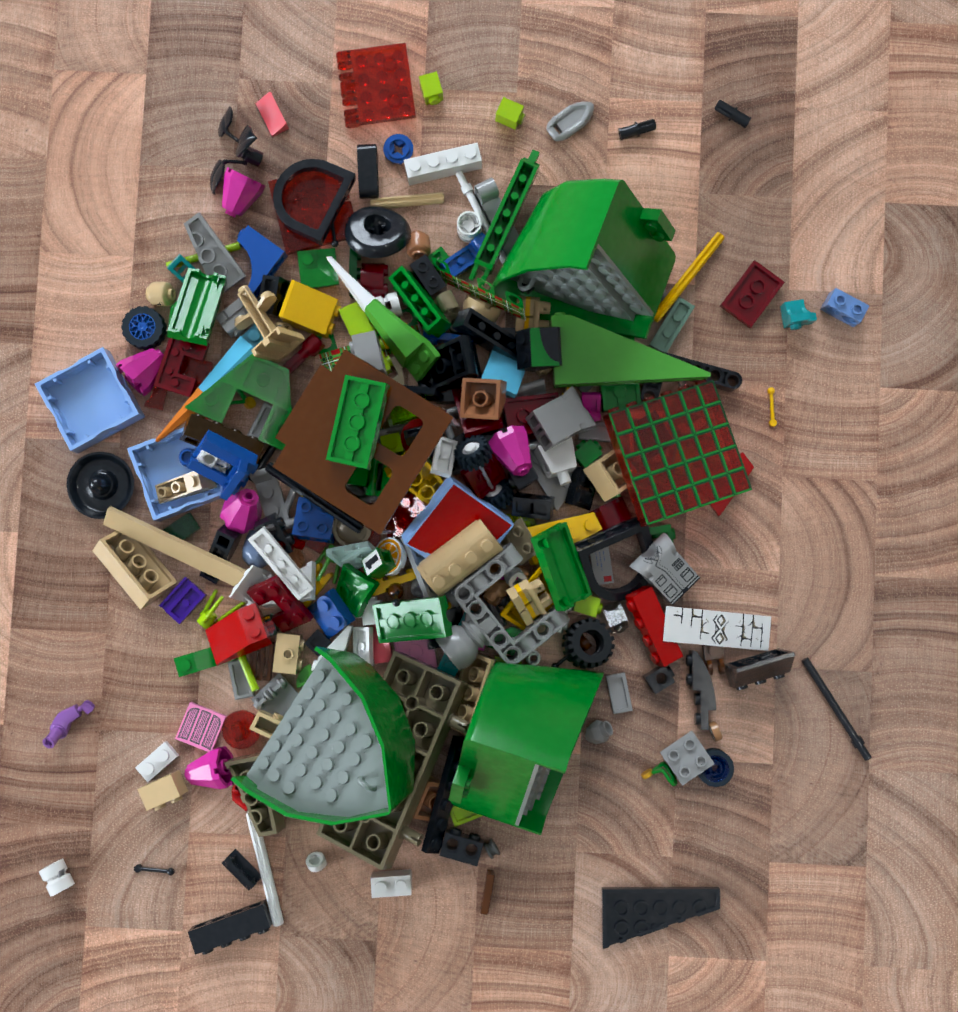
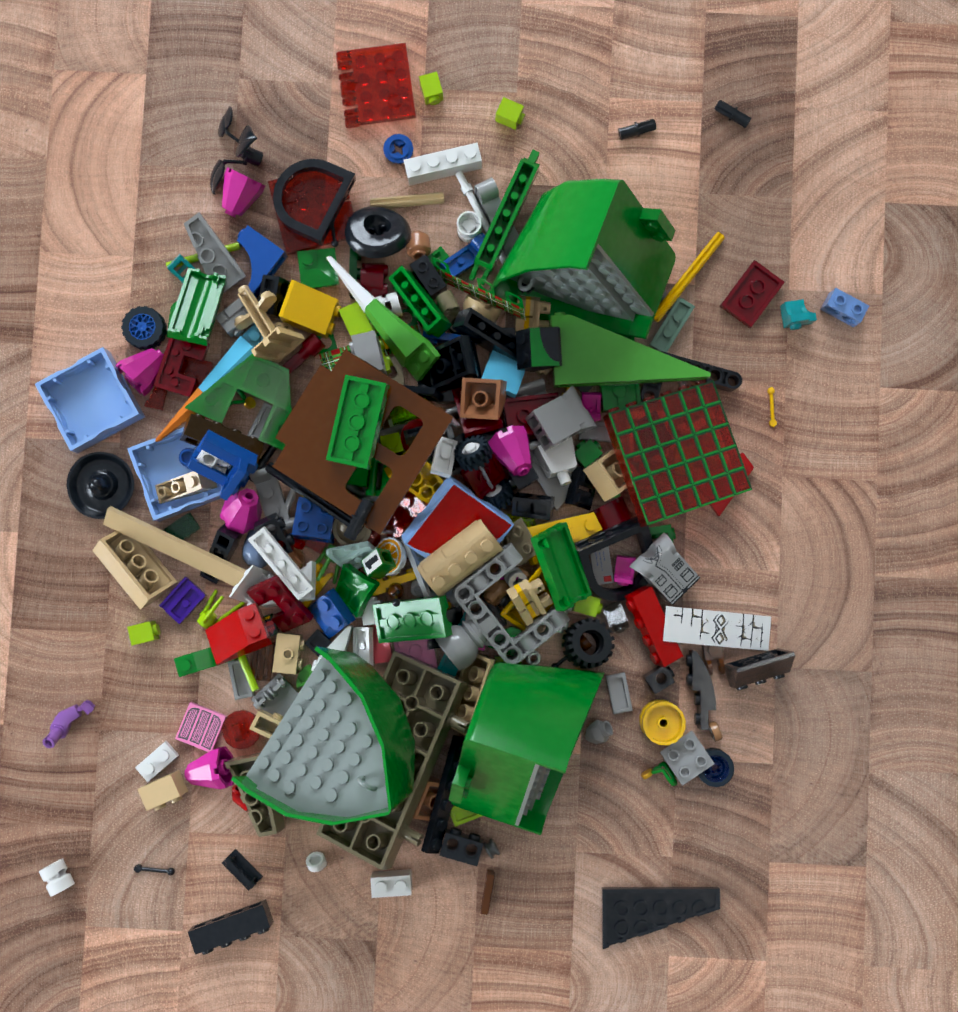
tan head [146,282,176,307] -> none
white axle [246,812,284,927] -> none
coral slope [255,92,289,137] -> none
black beam [357,144,379,199] -> none
light grey piece [546,101,594,141] -> none
black bar [802,657,872,761] -> none
none -> lime brick [127,620,161,646]
none -> black axle [344,497,375,541]
none -> dark pink bracket [614,555,636,586]
none -> yellow wheel [639,699,686,745]

